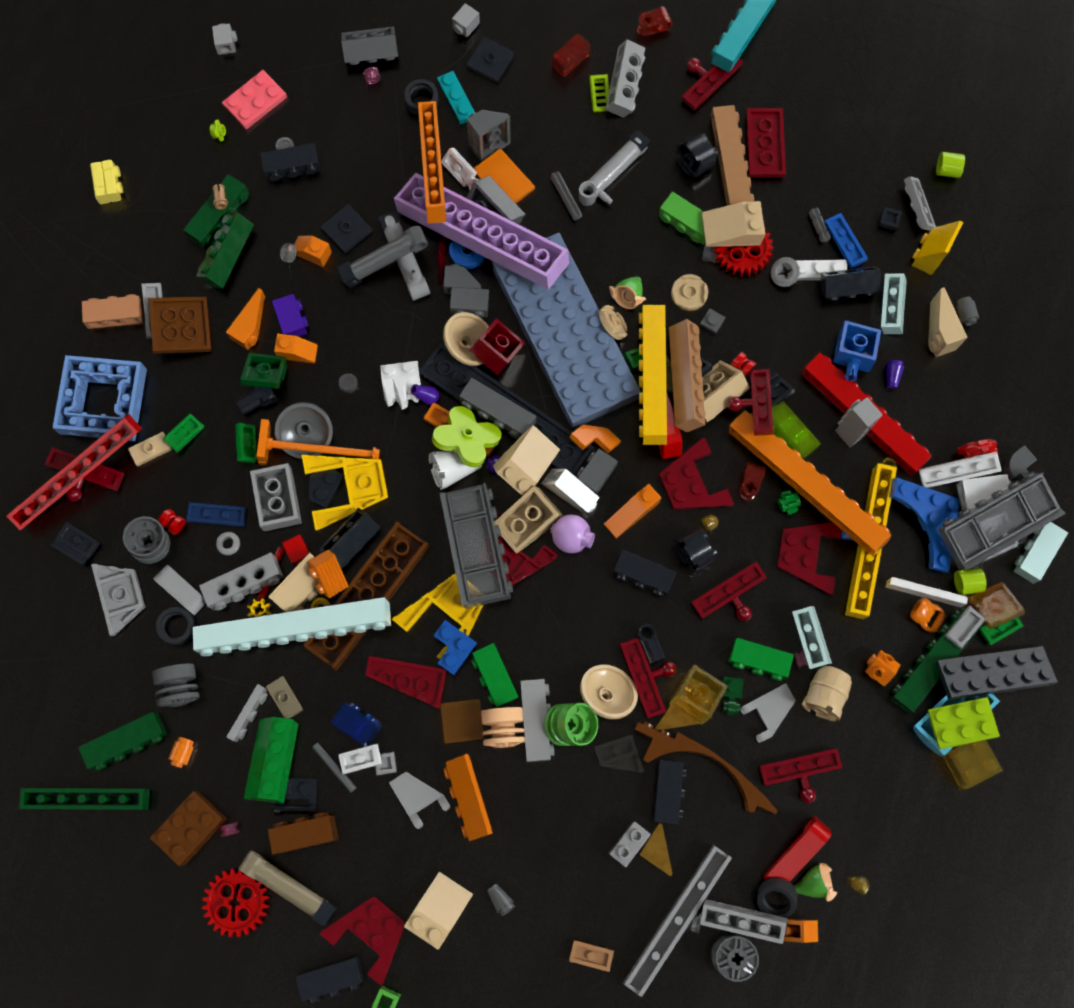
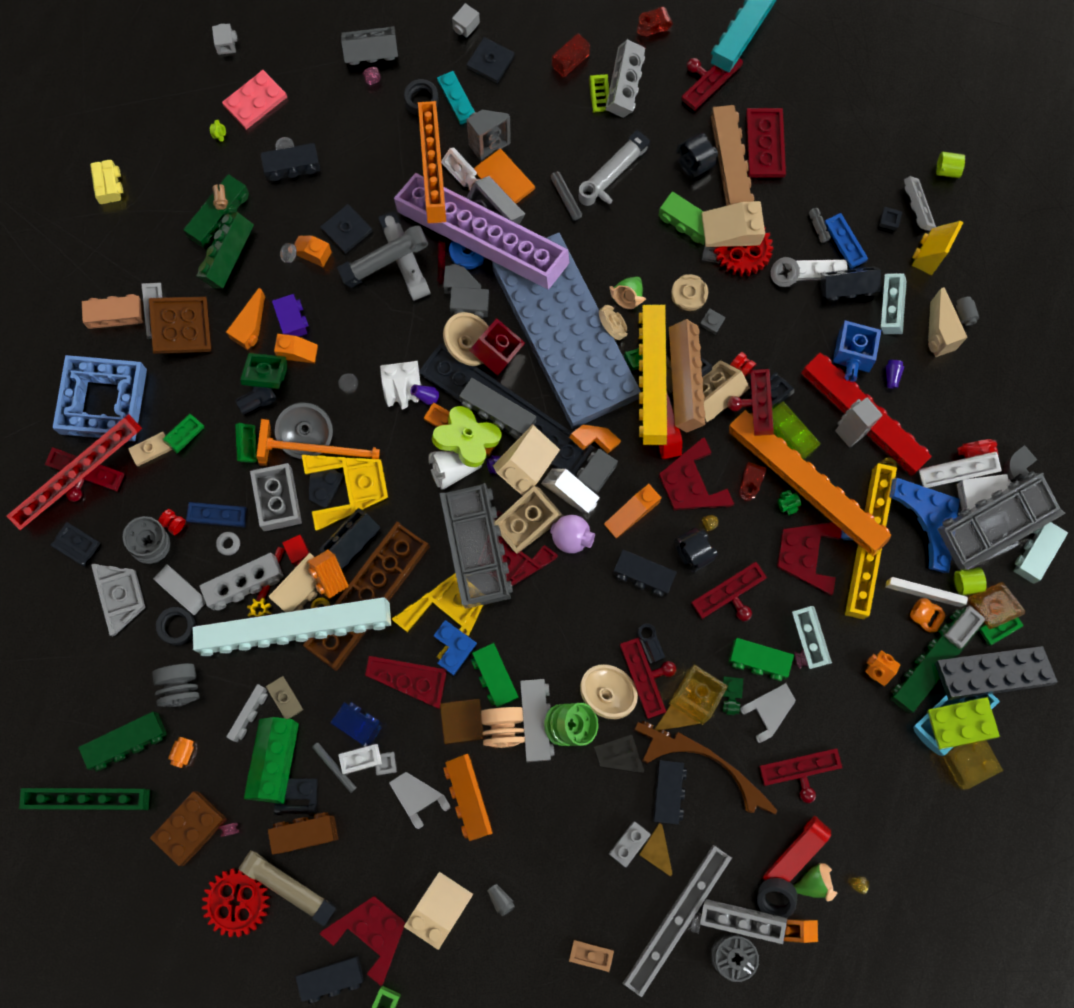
tan piece [802,666,852,721] -> none

